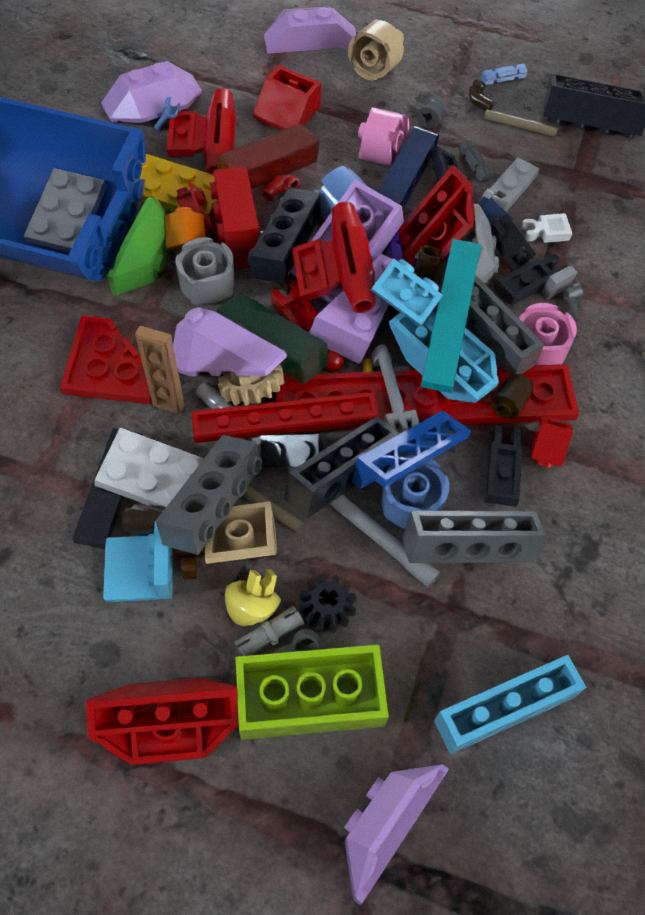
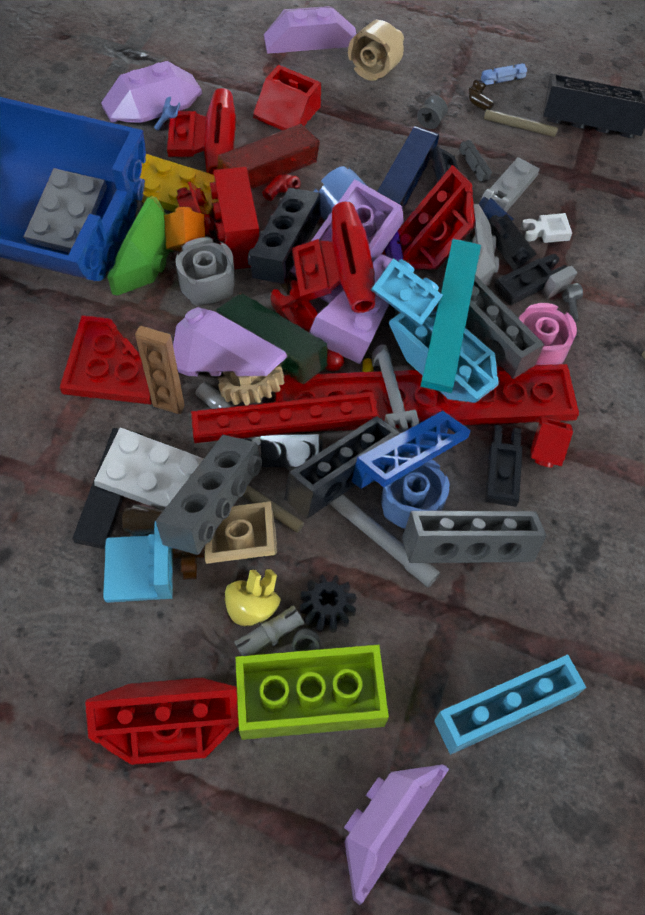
bright pink brick [358,107,409,166] -> none
dark brown brick [412,245,443,283] -> none
dark brown brick [491,374,532,419] -> none

